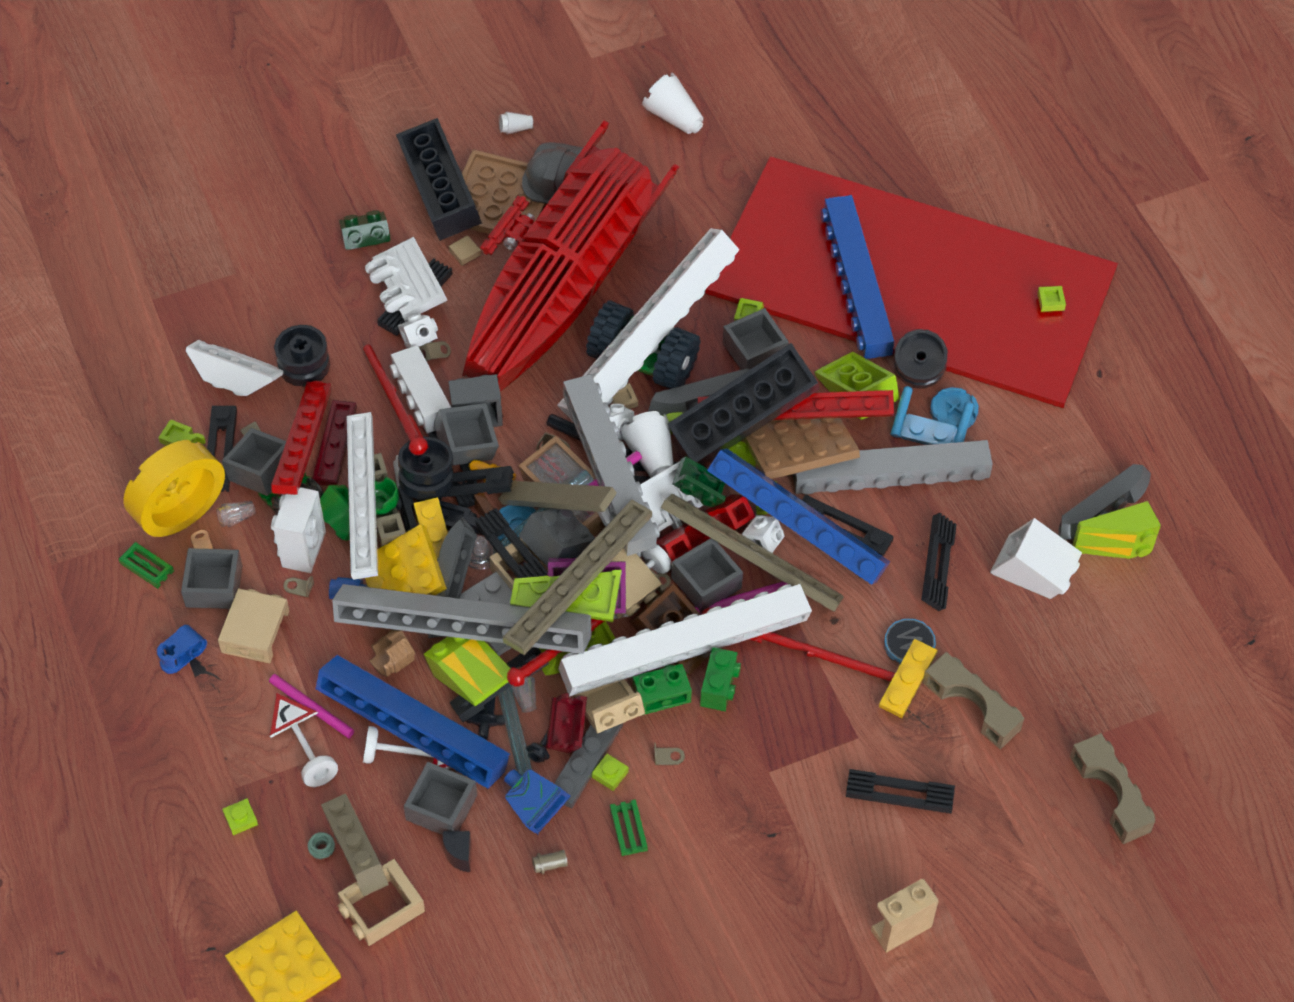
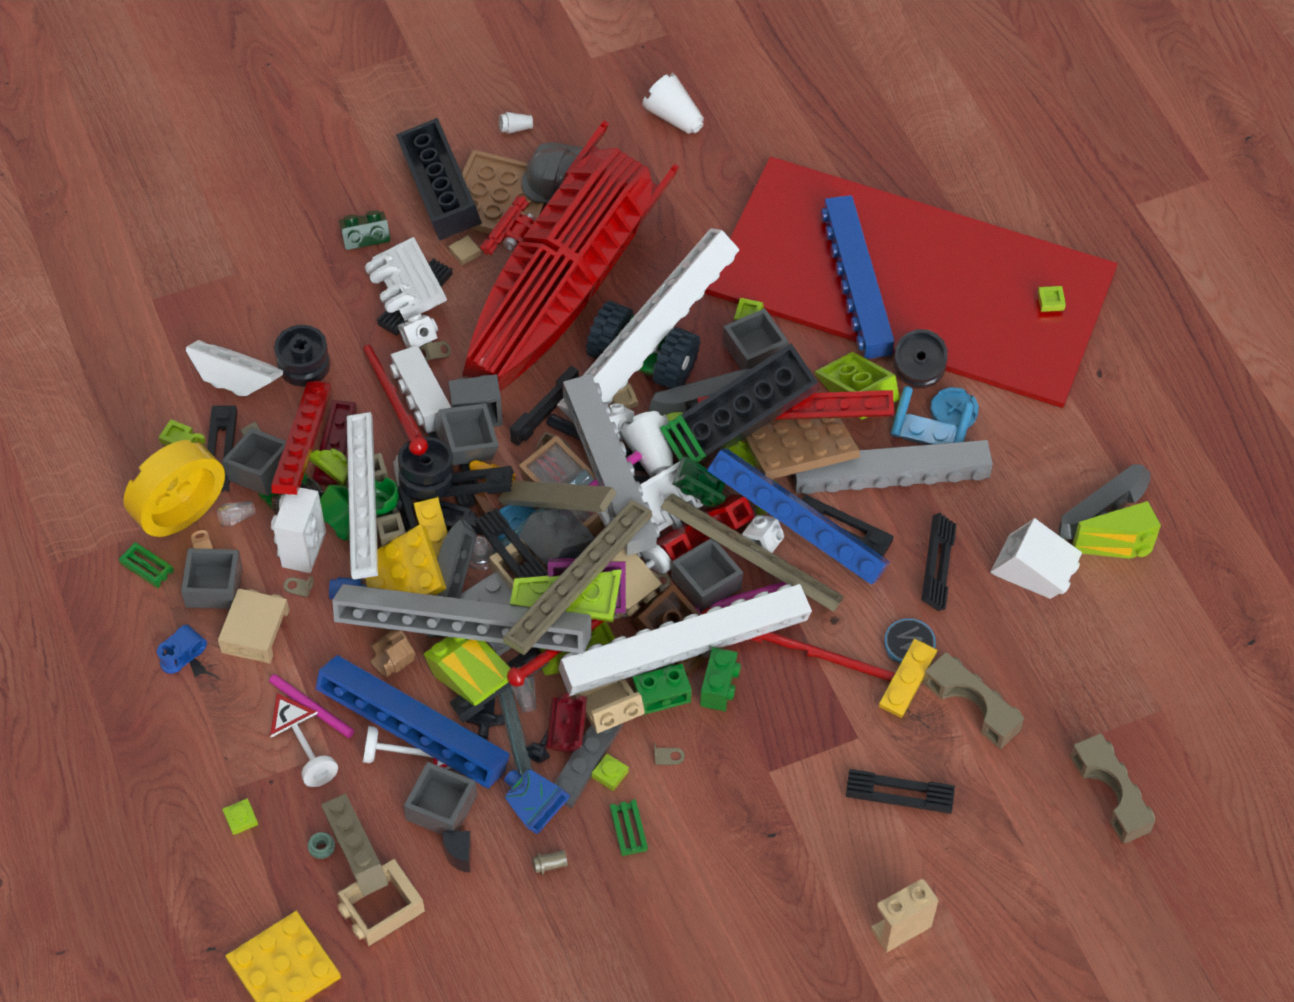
none -> lime tile [309,449,348,485]
none -> black container [510,366,579,446]
none -> green tile [660,414,707,463]

